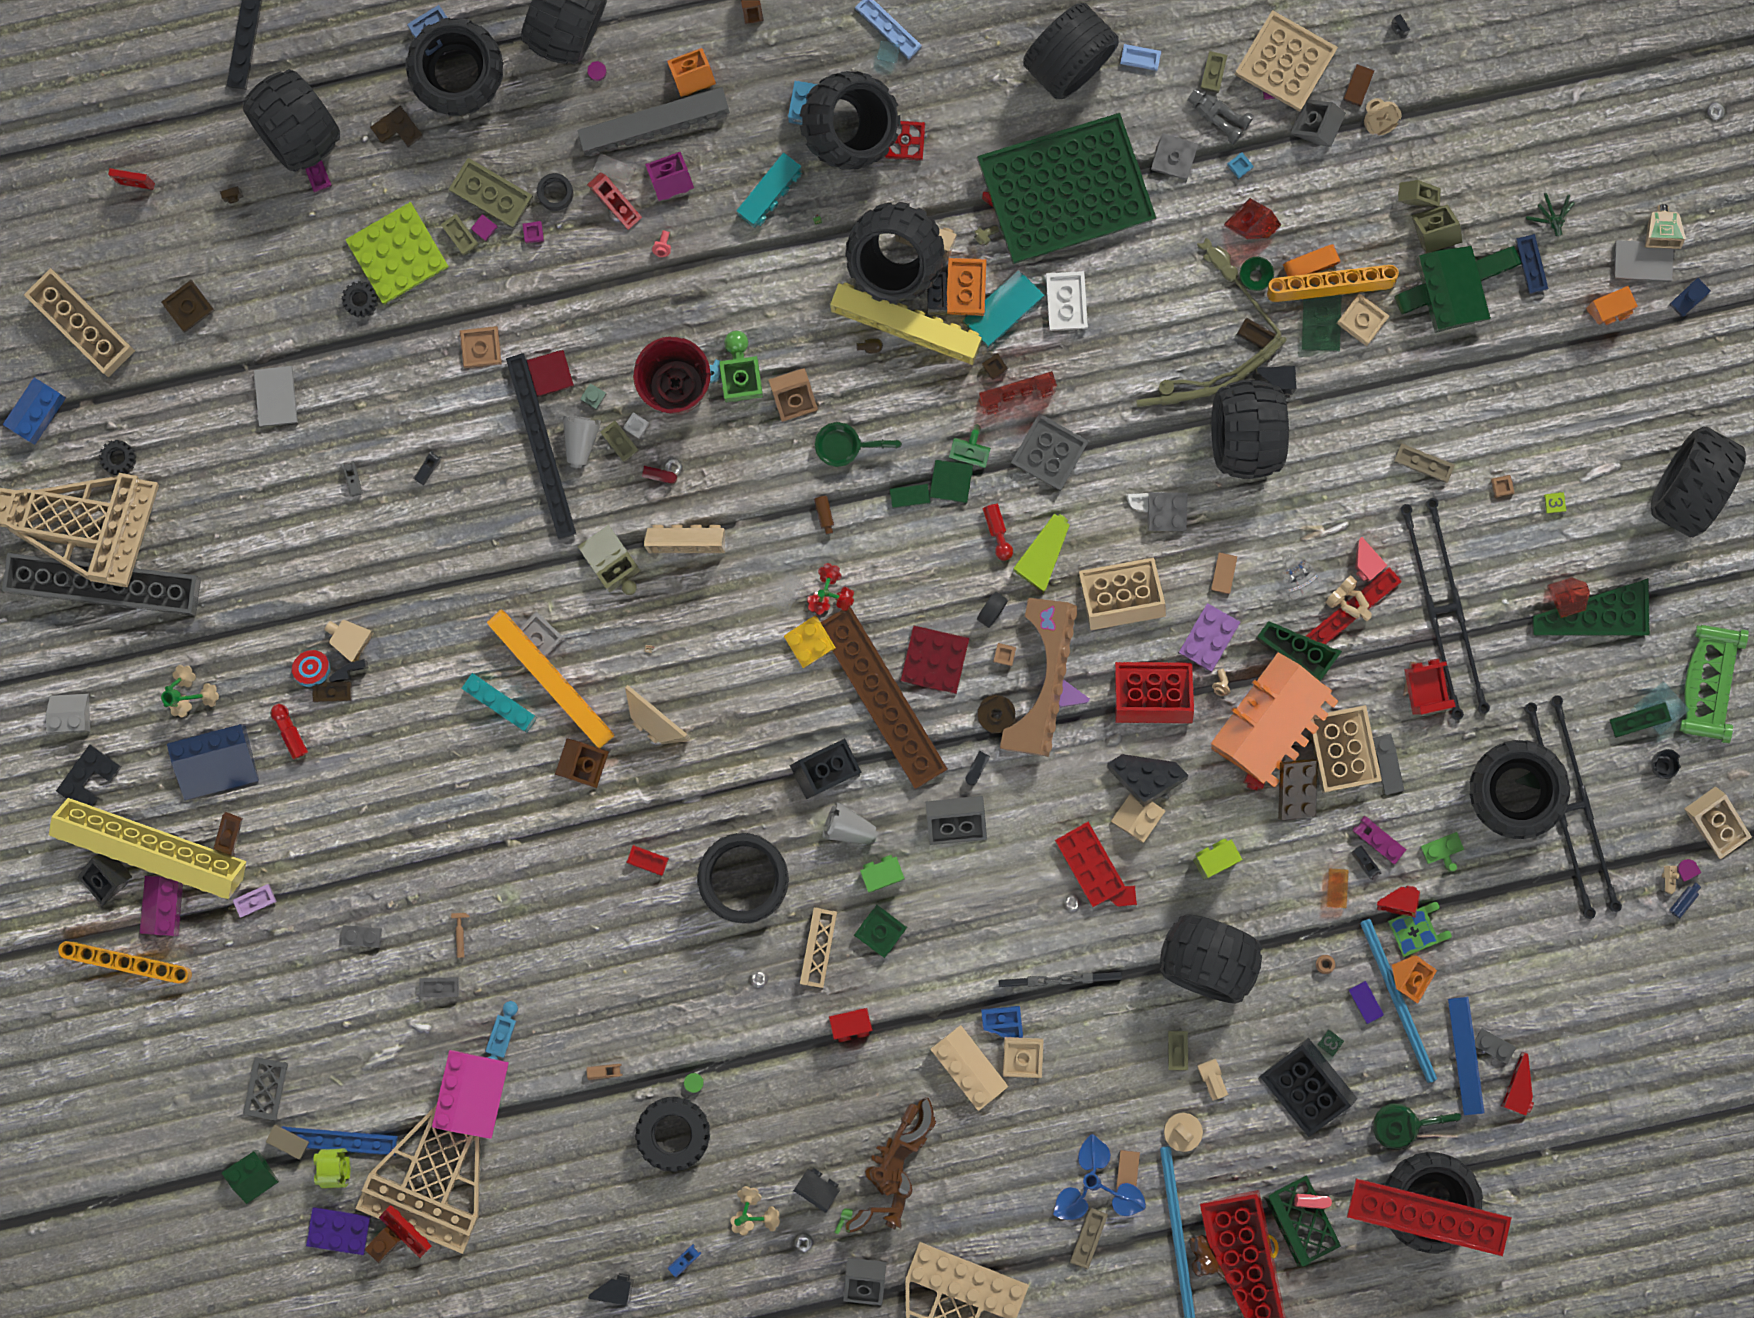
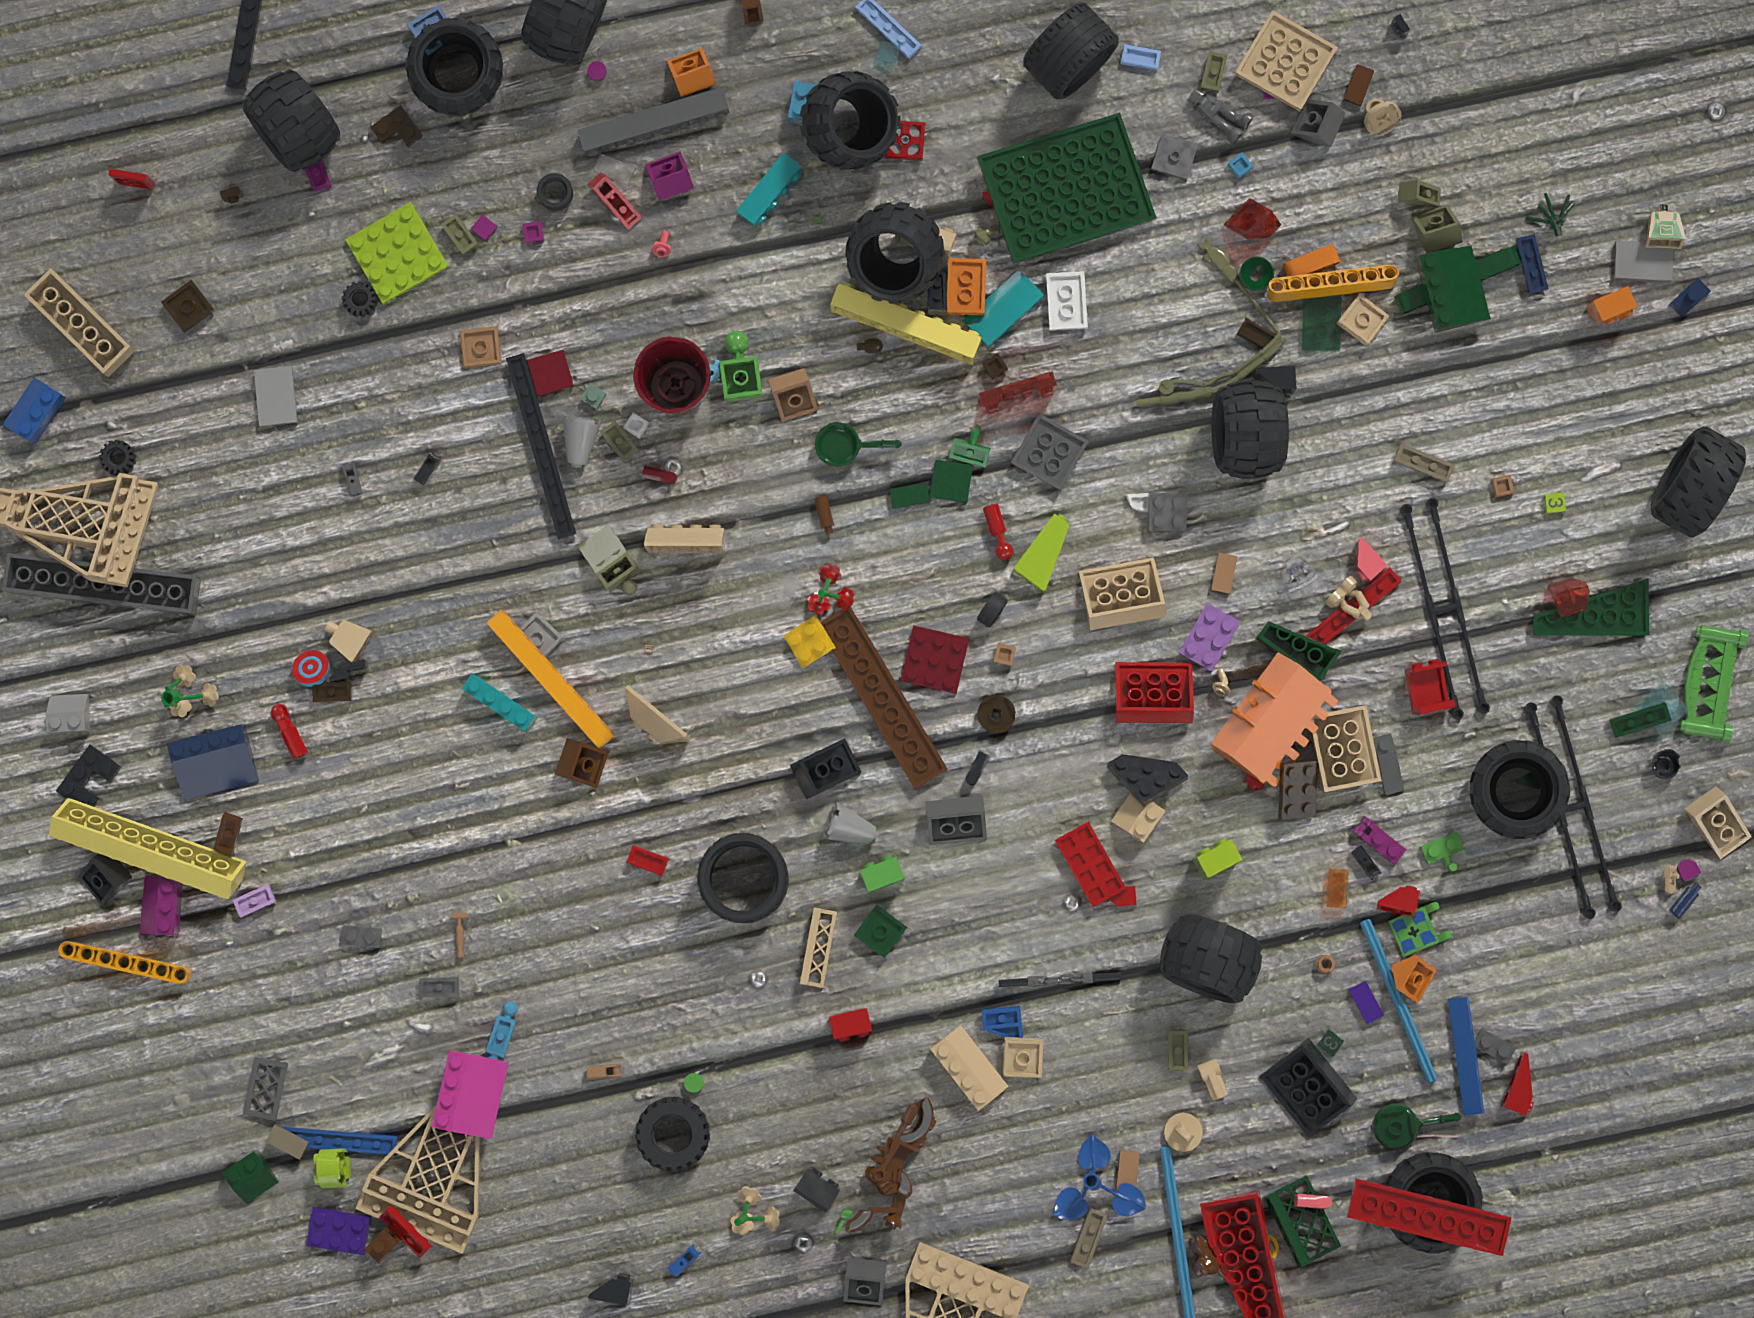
olive plate [448,158,533,229] -> none
medium nougat arch [1000,598,1077,757] -> none
medium lavender slope [1059,680,1090,708] -> none

